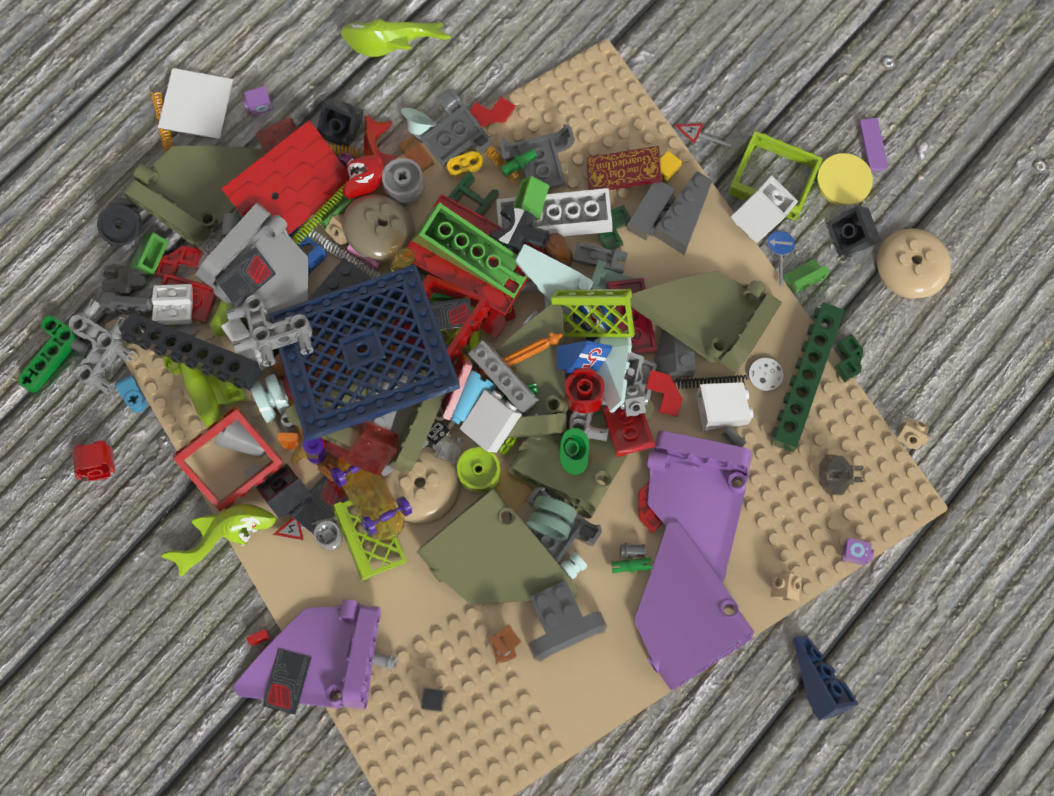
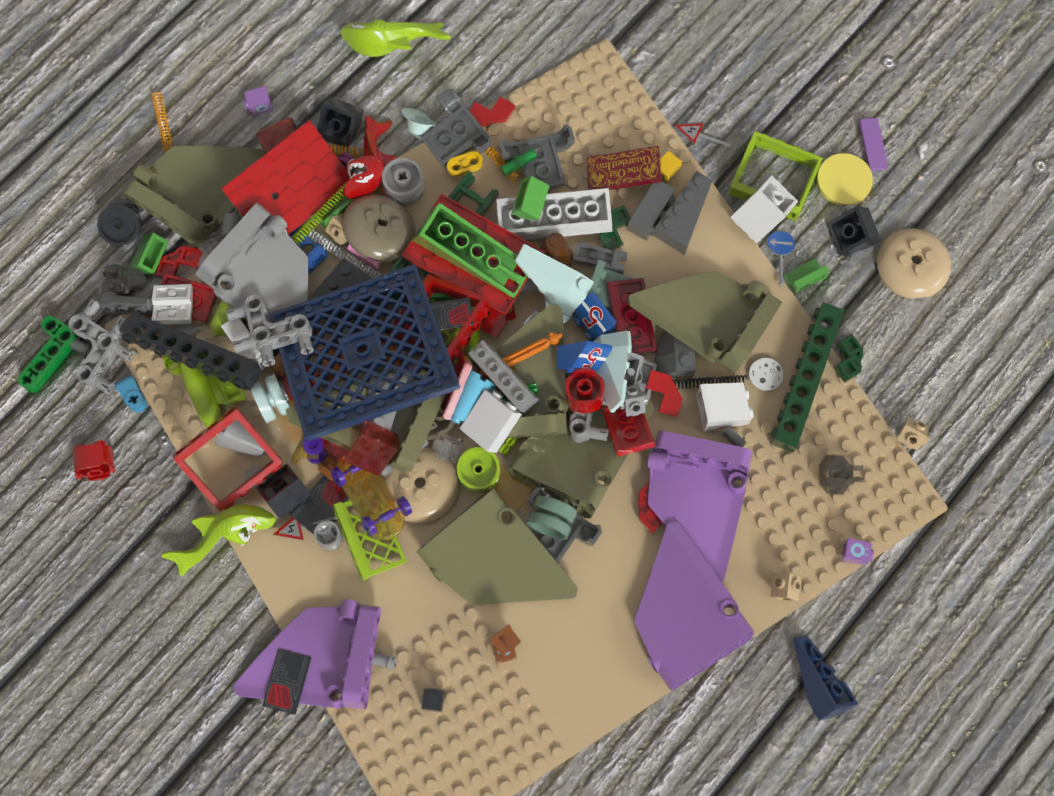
white sticker [158,68,233,139] -> none
black sticker [215,247,276,307] -> none
red tile [246,629,271,646] -> none
orange plate [277,433,303,450] -> none
light grey pin [281,413,300,433] -> none
clear yellow brick [390,248,415,272] -> none
clear orange tile [398,135,434,172] -> none
black sticker [427,421,451,445] -> none
black connector [489,207,550,252] -> none
dark grey piece [528,580,607,662] -> none
lime fence [551,289,635,337] -> none
green piece [558,428,589,475] -> none
light aqua wheel [560,552,587,580] -> none
green pin [611,557,652,574] -> none
dark grey pin [620,542,645,558] -> none

